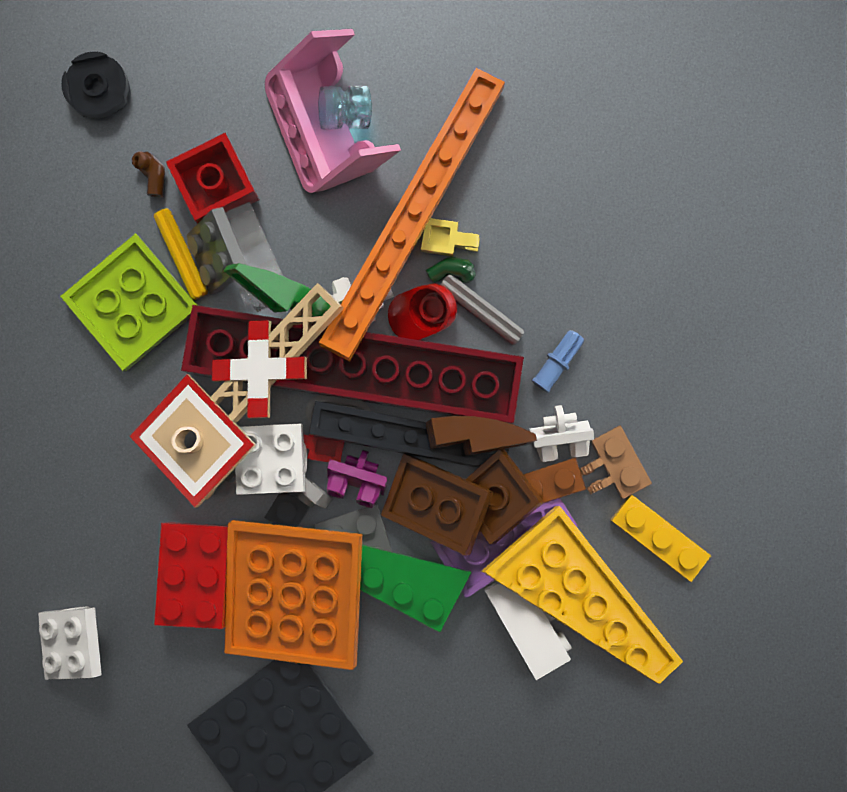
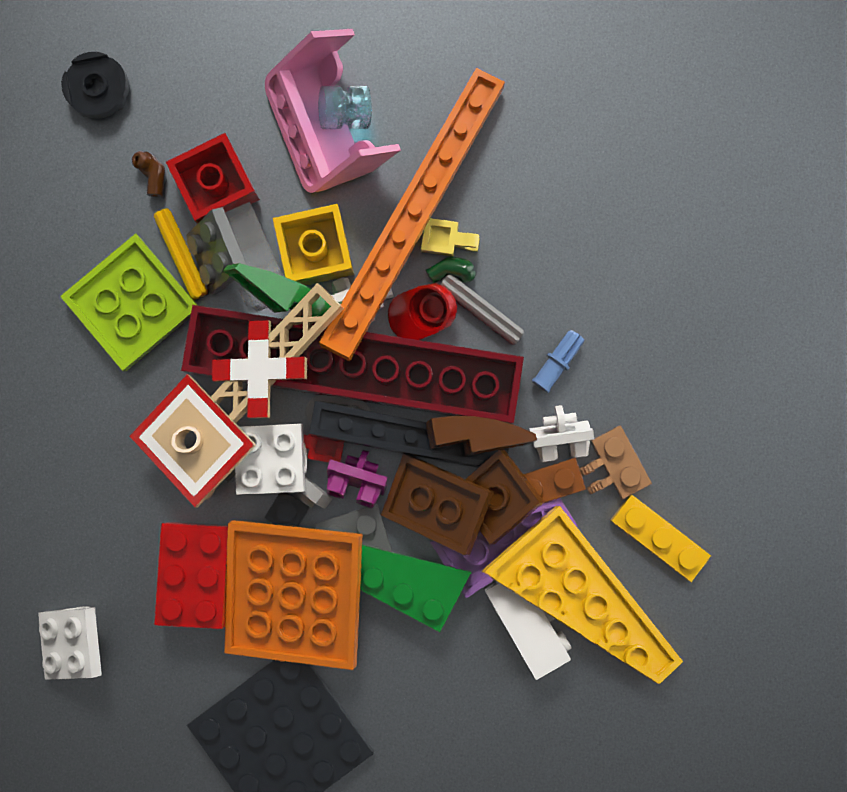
none -> yellow brick [273,204,354,286]

